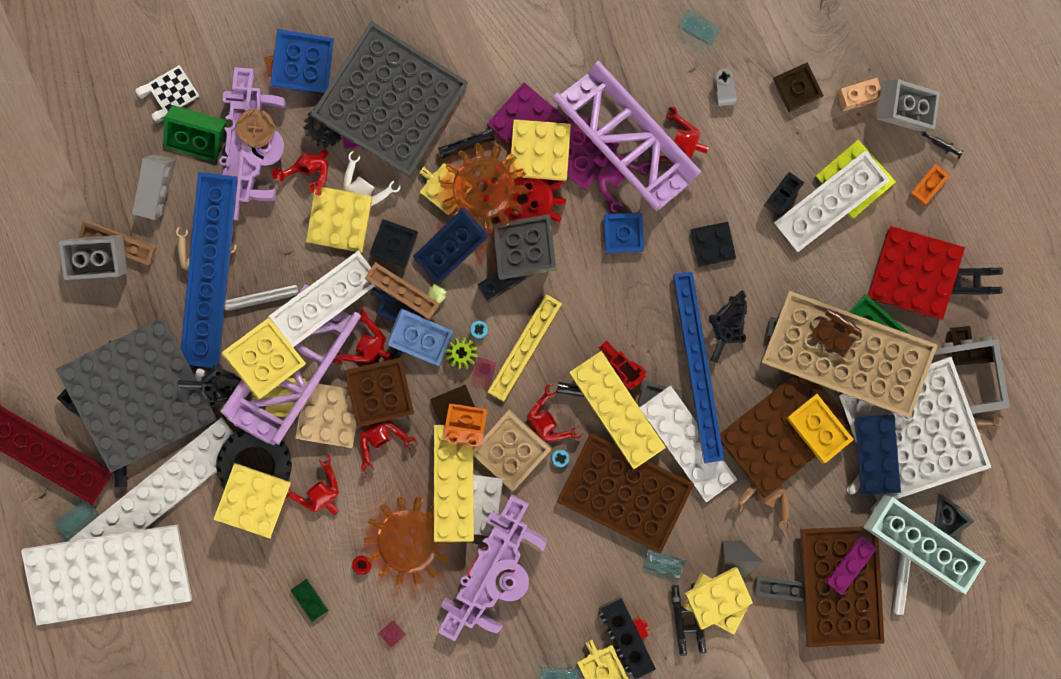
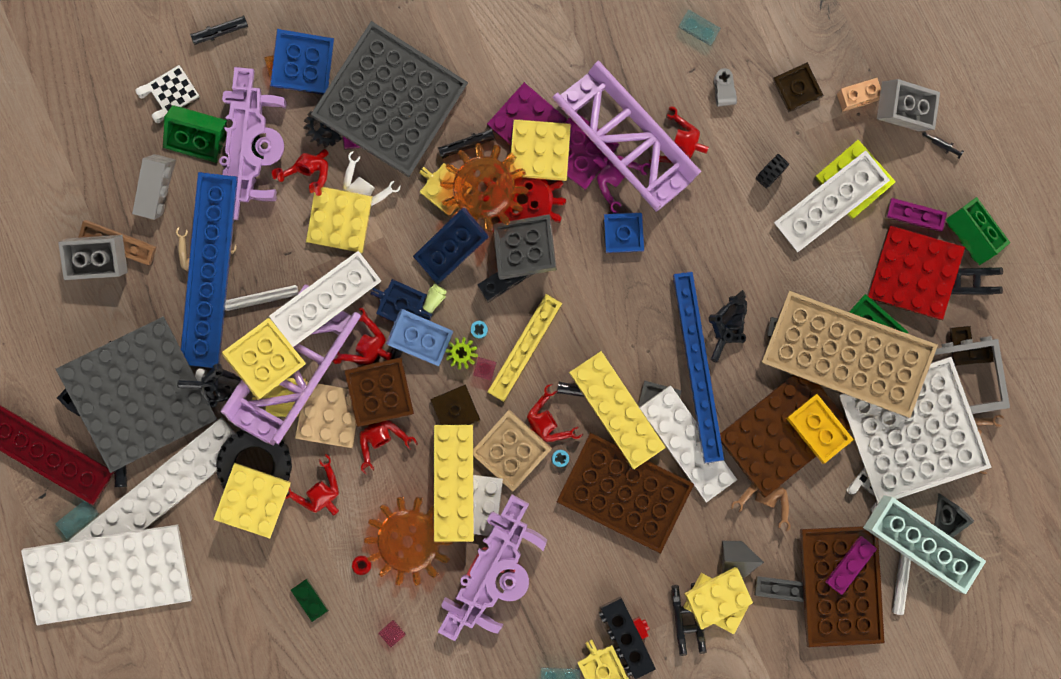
medium nougat tile [236,109,275,148] -> none
medium nougat plate [365,262,440,320] -> none
black plate [369,219,419,268] -> none
orange plate [443,403,487,447] -> none
red piece [599,340,647,390] -> none
clear light blue plate [643,550,686,578] -> none
black plate [690,222,736,267] -> none
black brick [763,172,804,217] -> none
reddish brown plate [810,309,862,358] -> none
dark blue plate [854,414,901,495] -> none
orange plate [910,164,950,206] -> none
none -> black pin [190,15,248,45]
none -> black tyre [755,154,789,189]
none -> magenta plate [886,198,947,232]
none -> green slope [945,197,1010,266]

